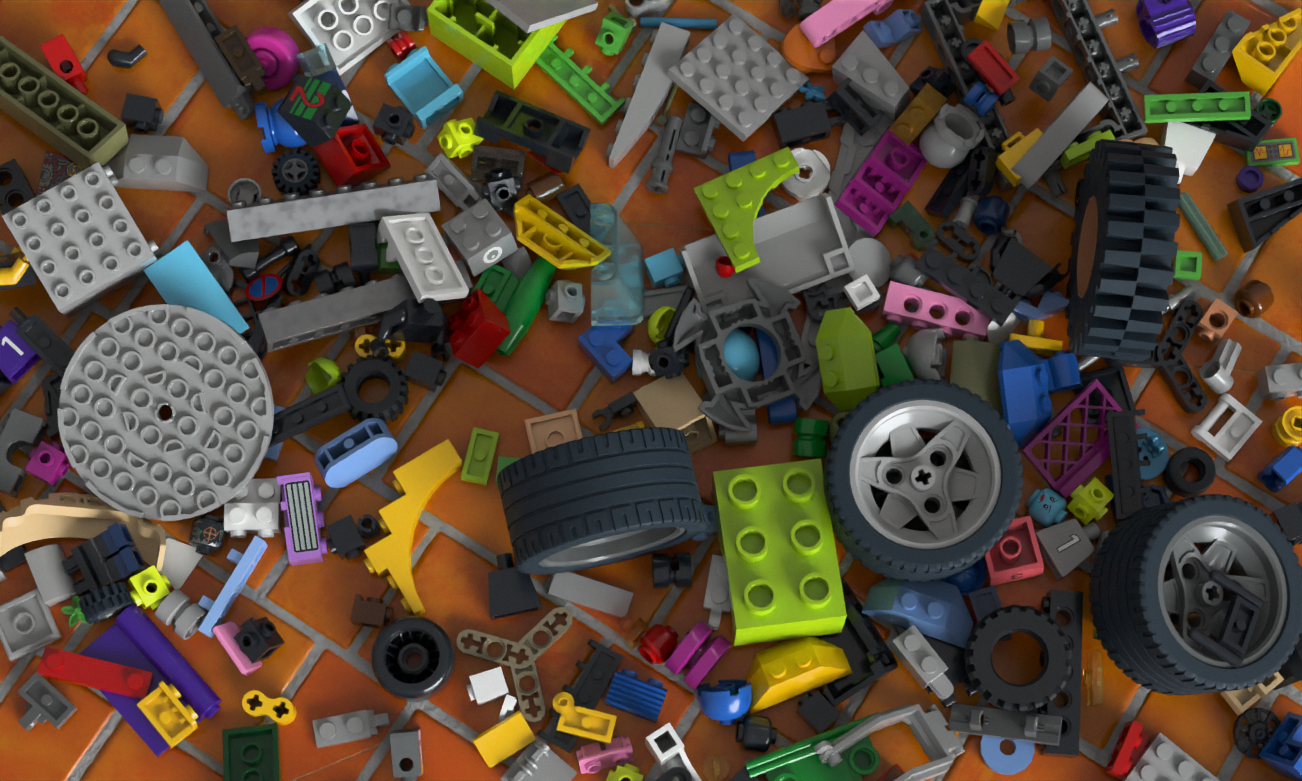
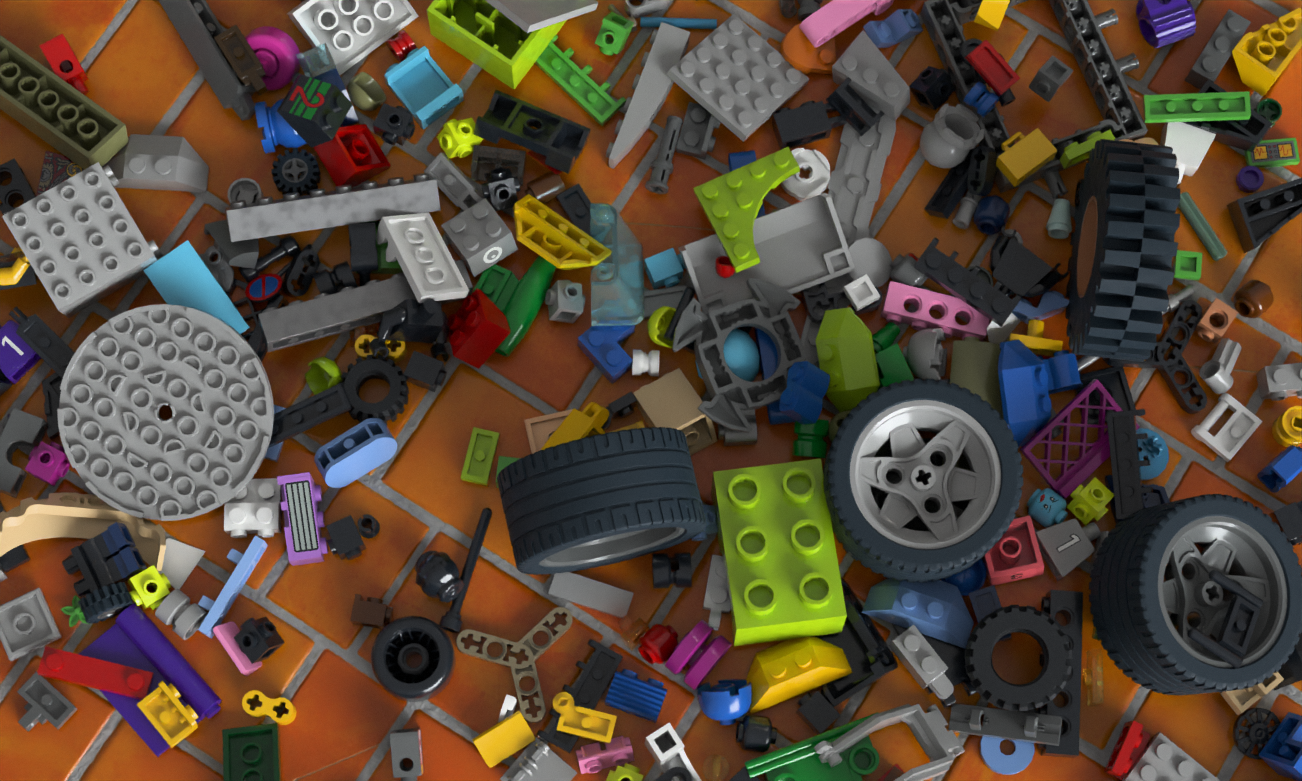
light grey brick [24,544,77,607] -> none
black arm [107,45,147,69] -> none
black brick [121,93,164,133] -> none
black head [189,514,227,556] -> none
light grey hinge [312,709,391,748] -> none
yellow arch [363,439,463,616] -> none
dark grey bracket [388,3,428,32] -> none
white brick [466,666,509,706] -> none
black torso [488,553,542,620] -> none
light grey slope [501,246,533,280] -> none
black brick [648,338,690,379] -> none
olive hinge [657,81,679,126] -> none
dark azure plant [798,81,826,102] -> none
magenta slope [834,126,927,237] -> none
clear green leg [886,200,935,251] -> none
pearl gold brick [888,83,947,146] -> none
black beam [935,221,980,263] -> none
dark grey wheel [1007,16,1051,55] -> none
light grey beam [1011,82,1109,189] -> none
black tyre [1163,447,1216,498] -> none
none -> olive hair [347,71,386,111]
none -> black hair [415,551,464,603]
none -> black piece [439,508,492,633]
none -> yellow brick [541,402,609,450]
none -> blue brick [779,361,830,425]
none -> light aqua cone [1046,199,1072,239]

